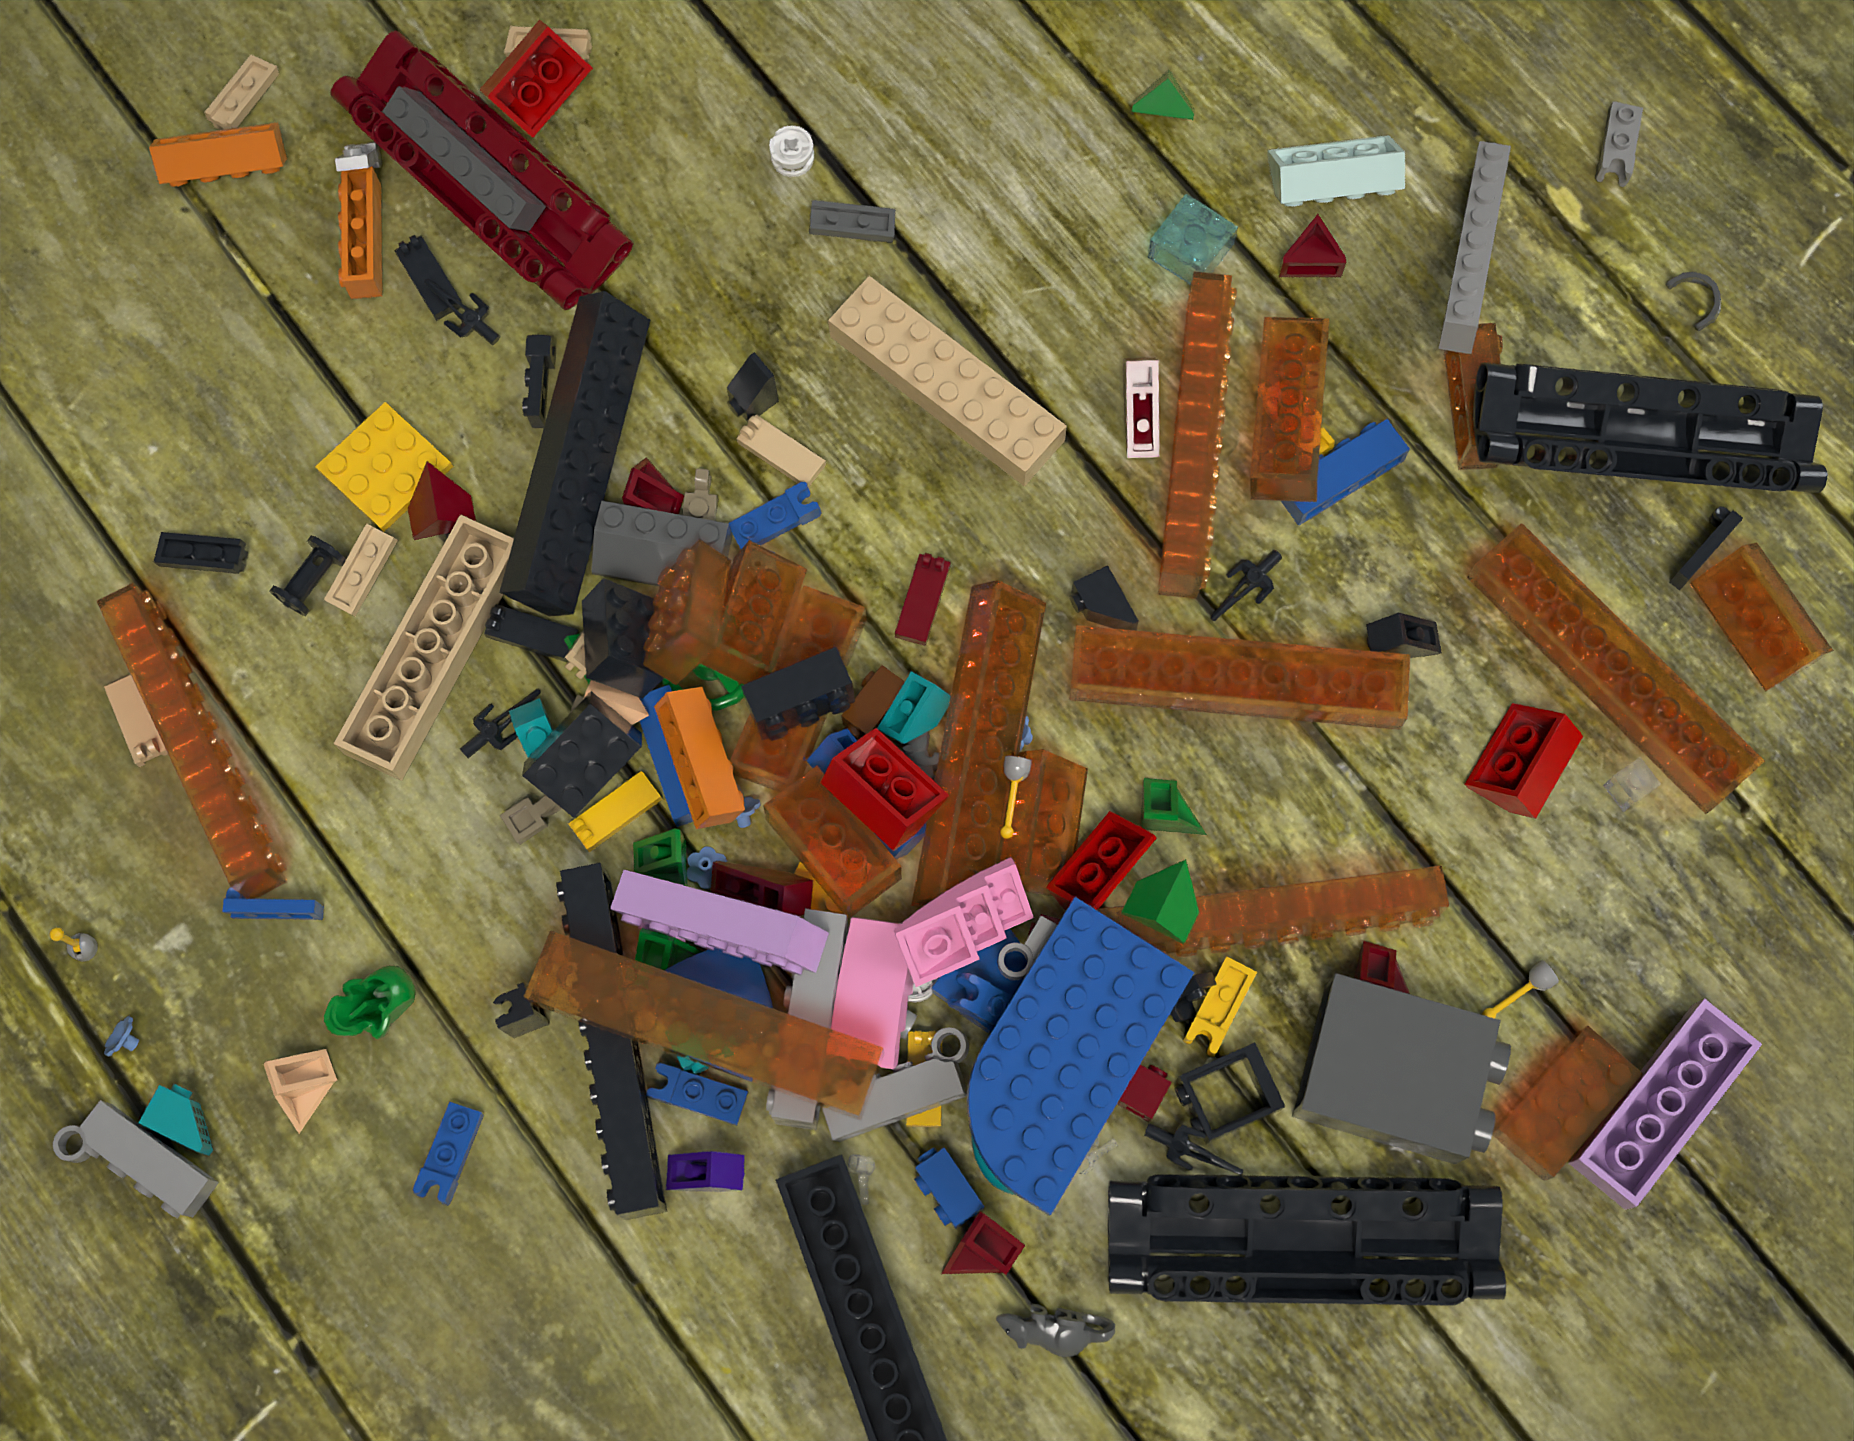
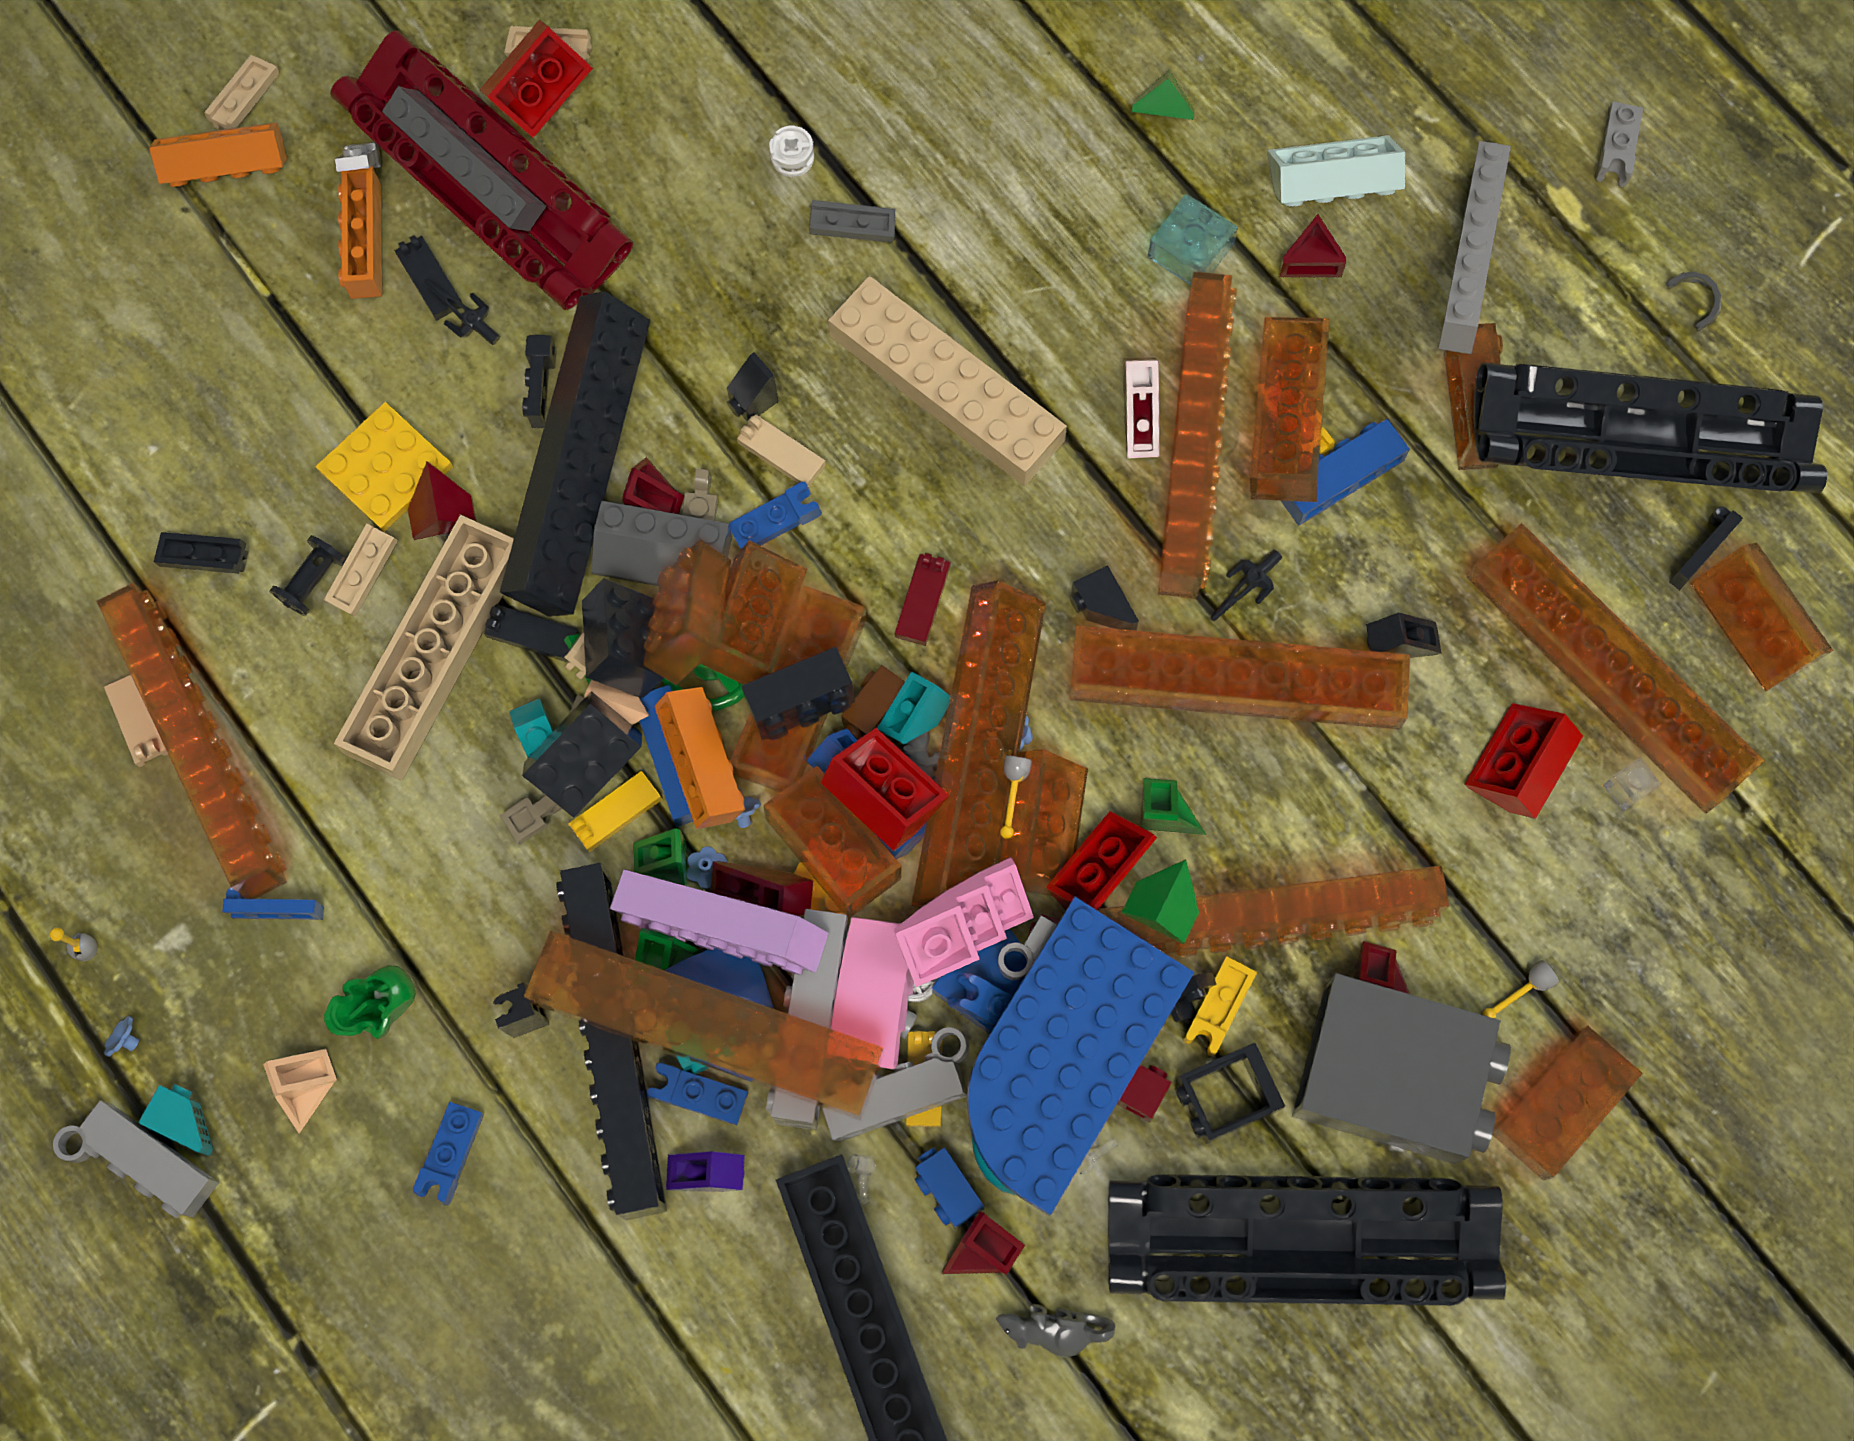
black piece [460,689,541,759] -> none
black piece [1144,1123,1244,1175] -> none
lavender brick [1569,999,1762,1210] -> none

